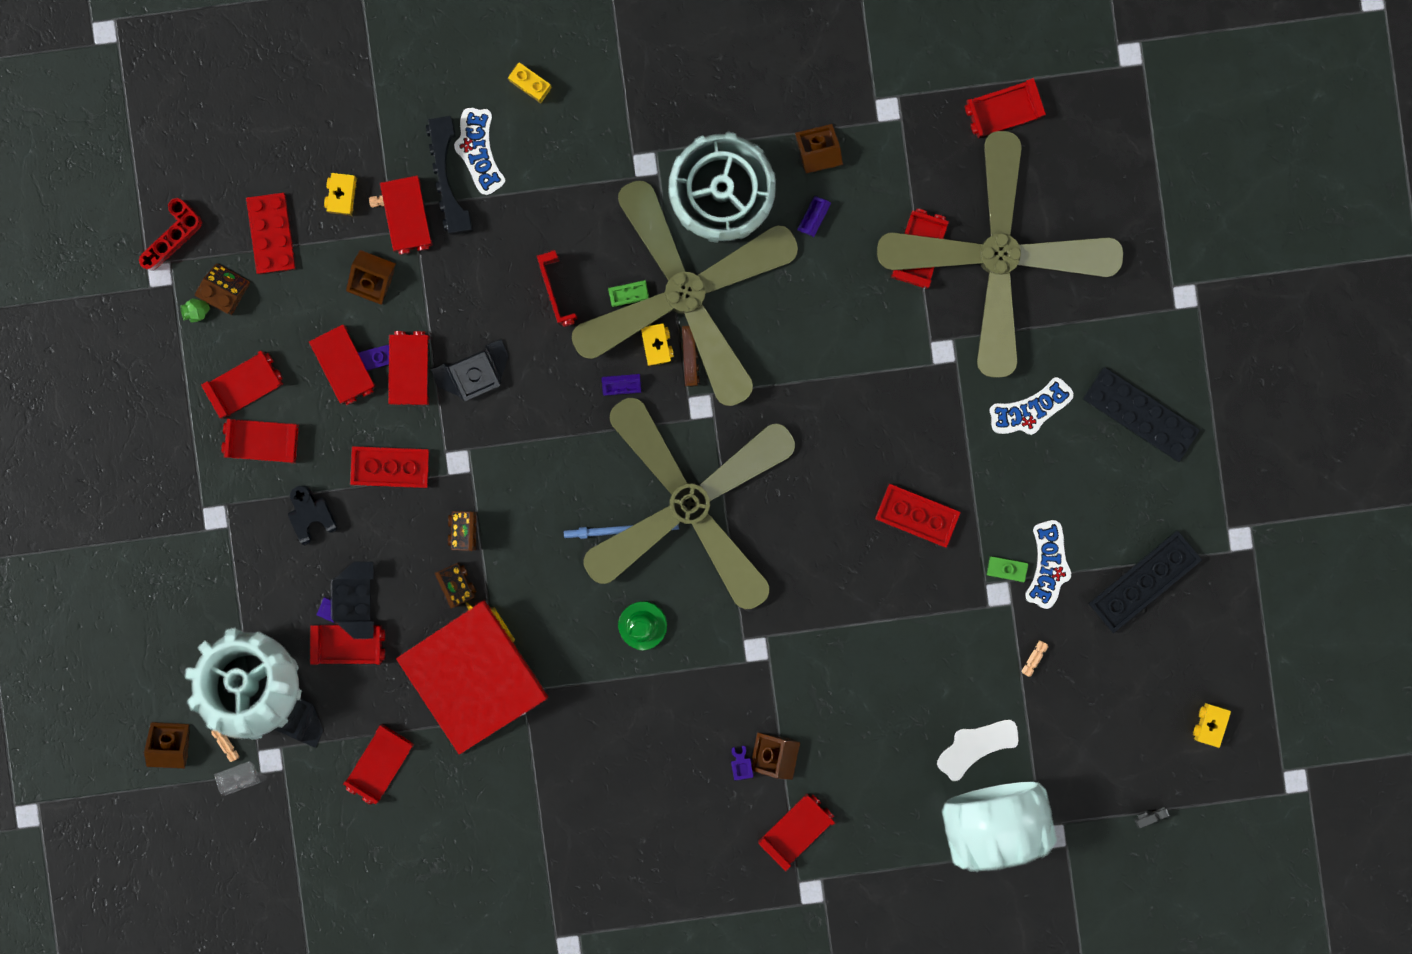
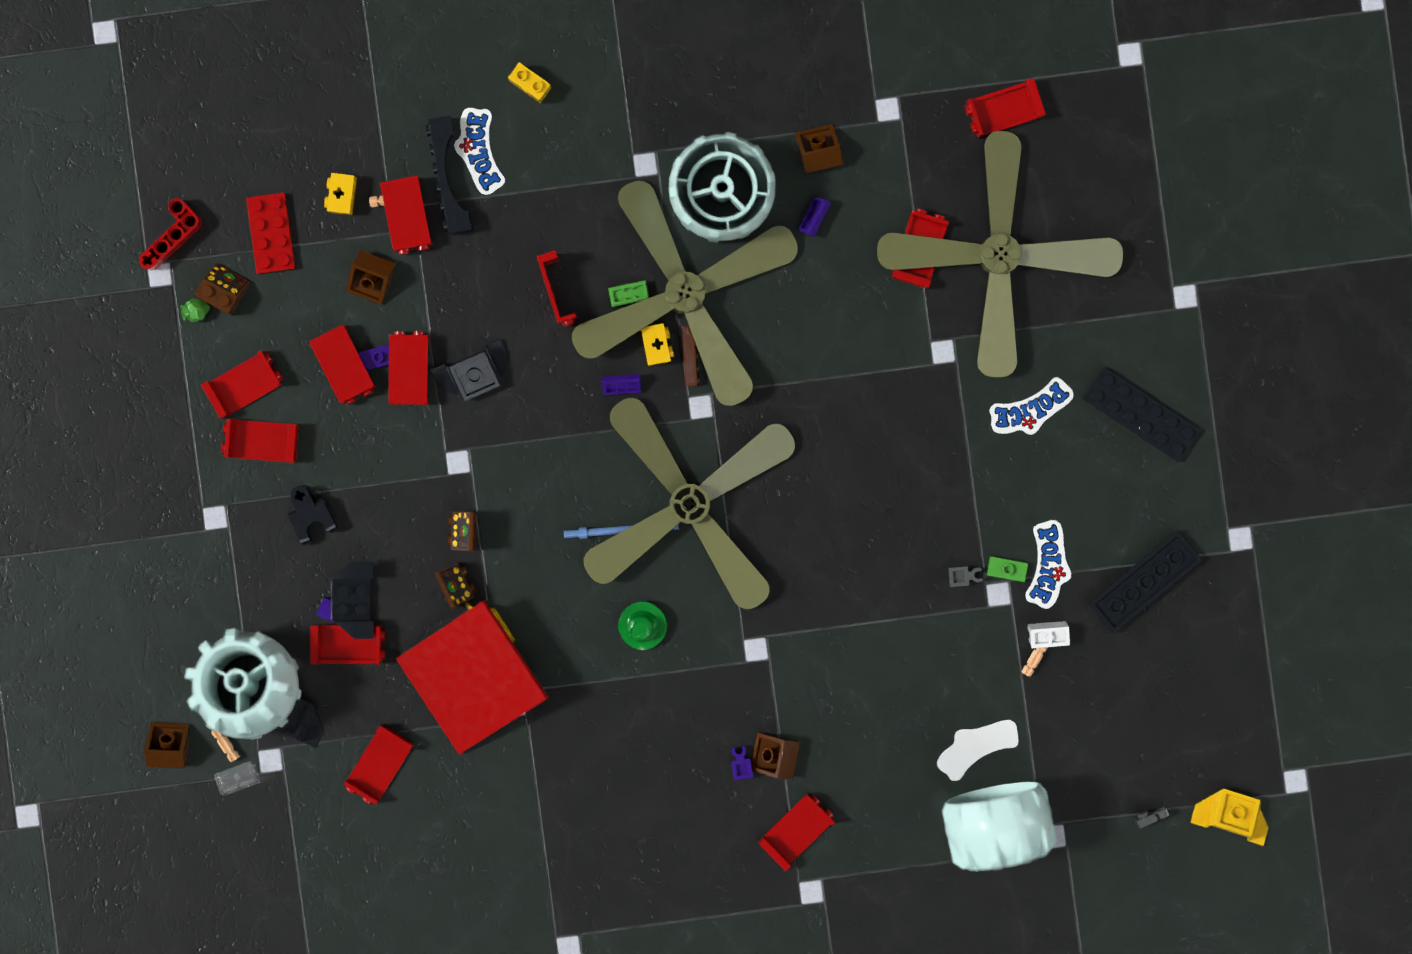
red plate [350,446,429,488] -> none
red plate [875,484,961,548] -> none
yellow brick [1193,703,1231,748] -> none
none -> dark grey plate [948,566,983,587]
none -> white hinge [1028,621,1070,648]
none -> yellow piece [1190,789,1268,846]

